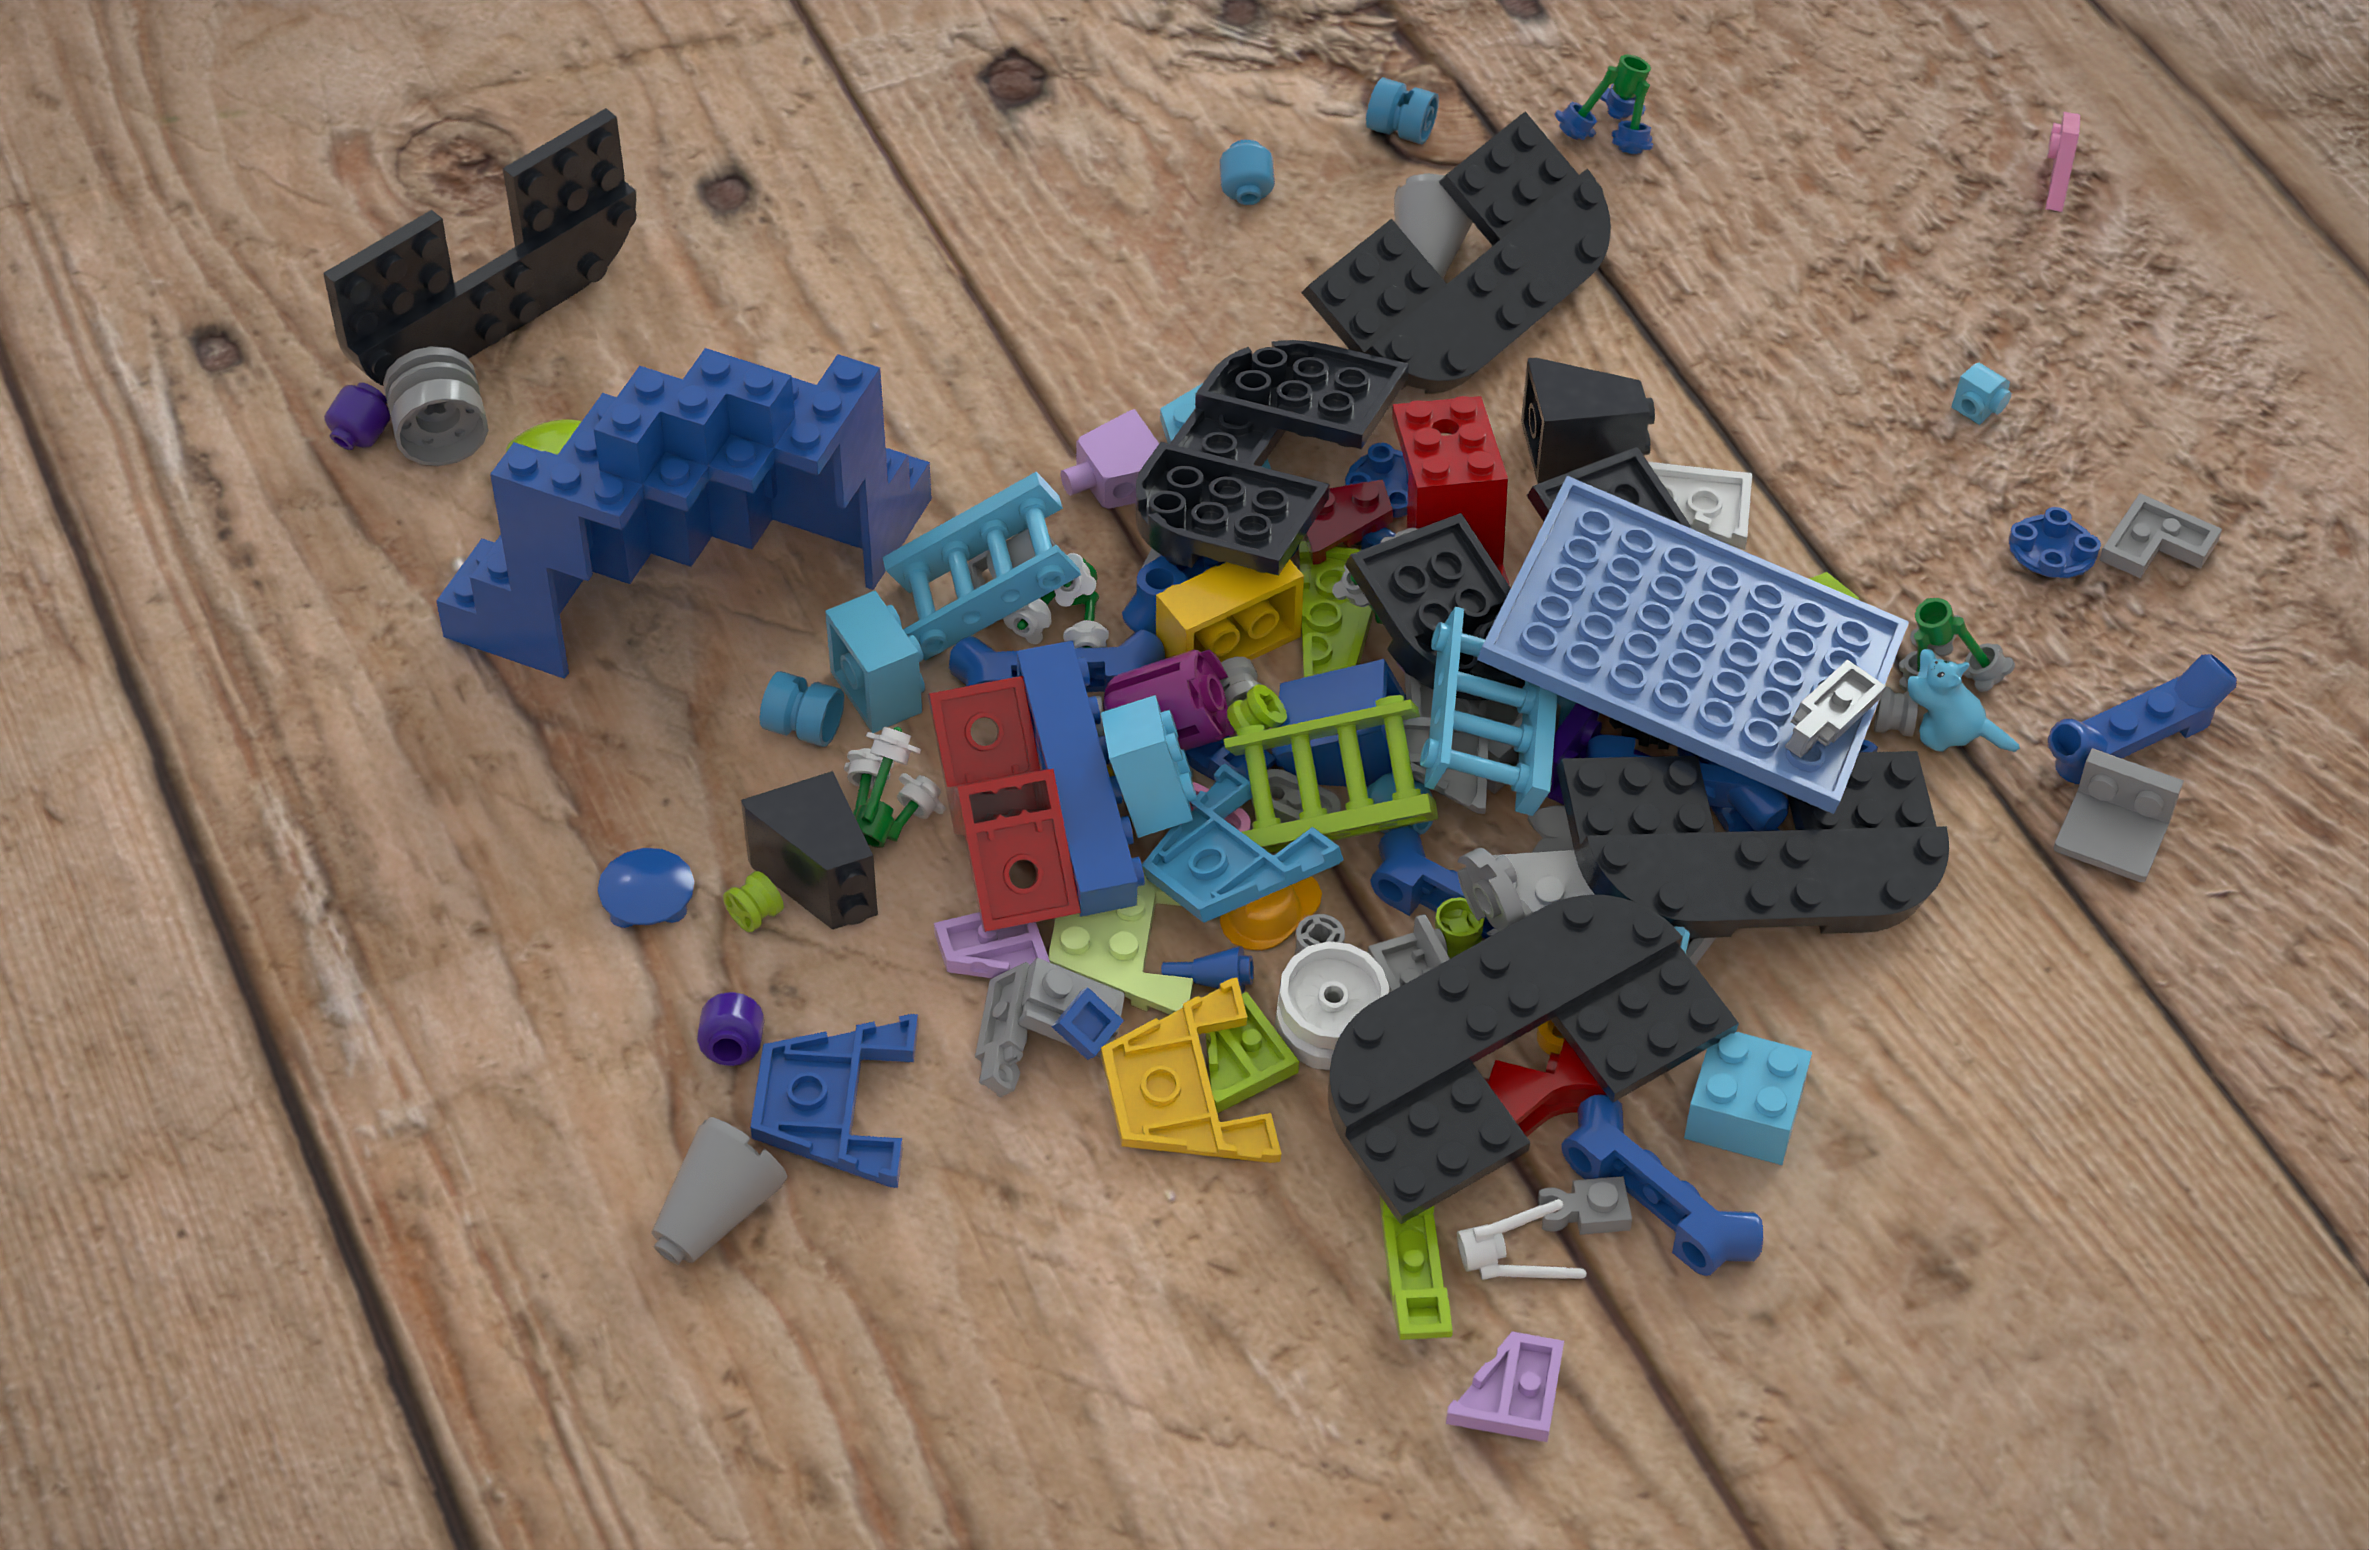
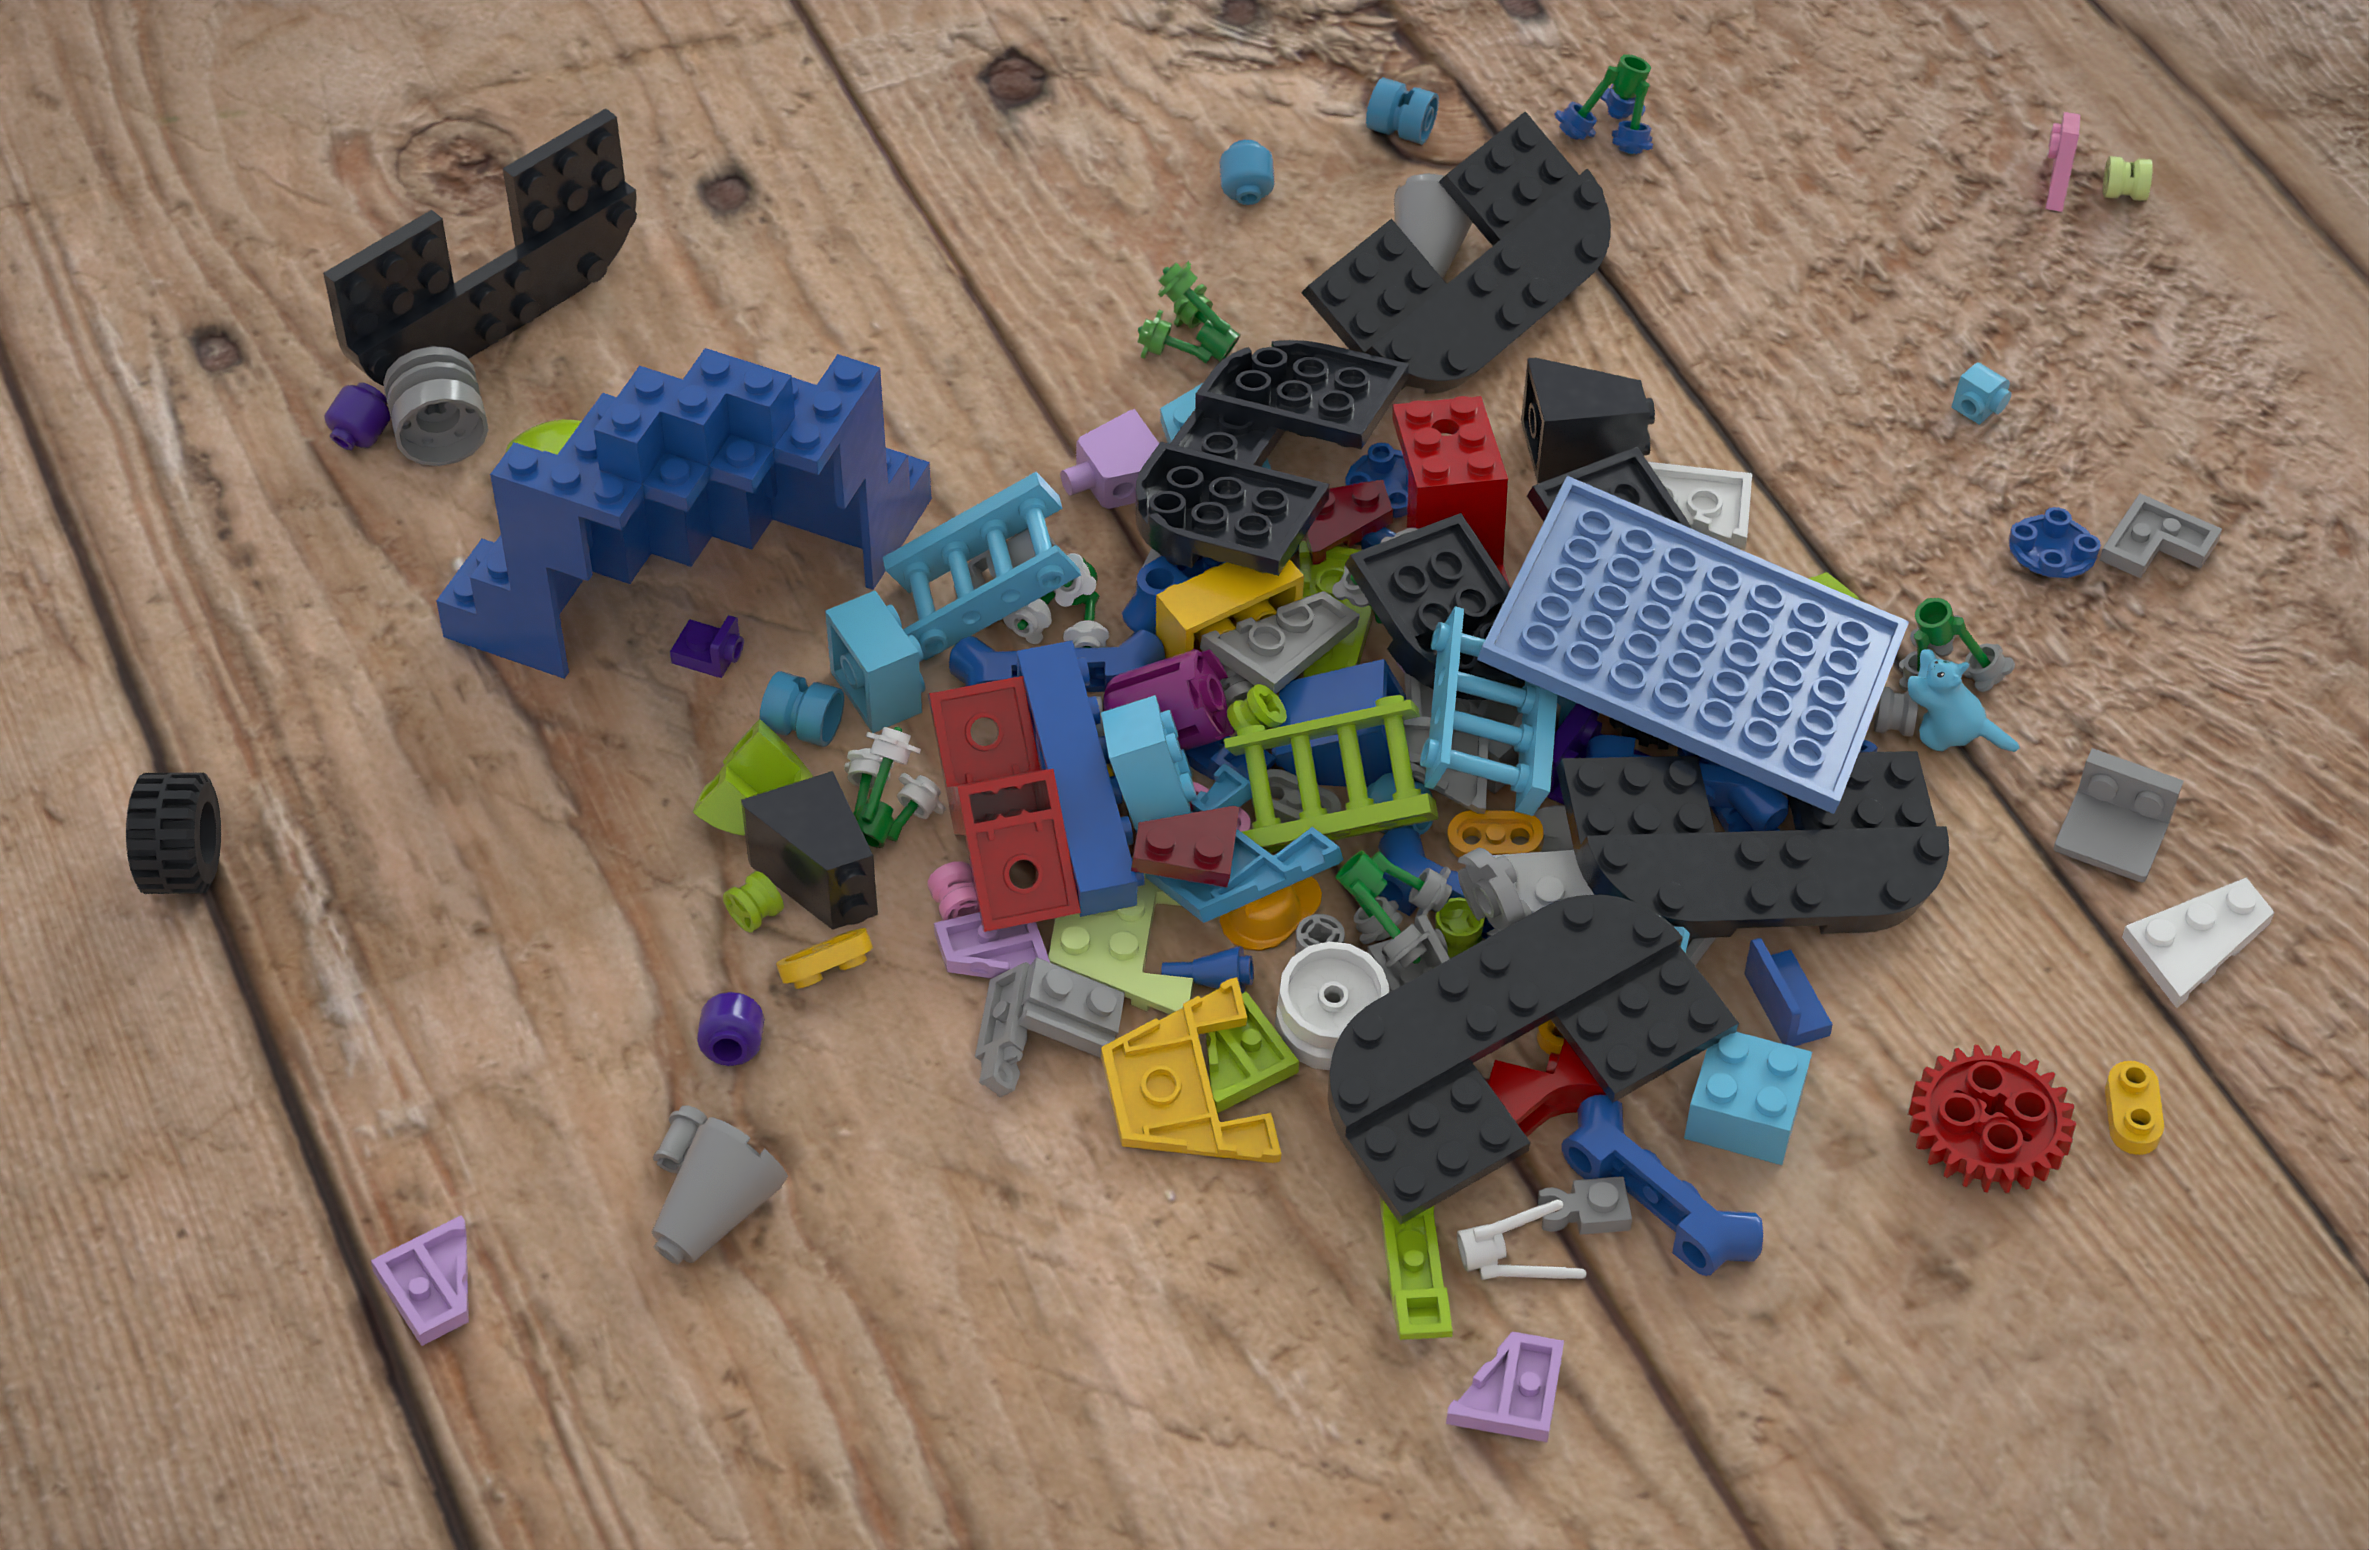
blue dish [597,848,695,928] -> none
blue wing [750,1014,918,1188] -> none
blue tile [1052,987,1124,1060] -> none
light grey hinge [1785,659,1886,758] -> none
blue plate [2047,654,2237,784] -> none
none -> black tyre [126,773,221,894]
none -> lavender wing [371,1216,469,1346]
none -> light grey pin [653,1105,708,1173]
none -> dark purple bracket [670,615,744,679]
none -> lime brick [693,718,814,836]
none -> yellow plate [776,928,873,989]
none -> bright pink wheel [928,861,979,921]
none -> dark red wing [1131,806,1239,888]
none -> plant [1137,261,1241,364]
none -> light grey wing [1200,591,1360,694]
none -> plant [1335,851,1452,968]
none -> light orange plate [1447,810,1544,858]
none -> blue panel [1744,938,1833,1047]
none -> red gear [1908,1045,2076,1193]
none -> yellowish green wheel [2103,156,2153,201]
none -> yellow plate [2105,1061,2164,1155]
none -> white wing [2122,877,2274,1008]

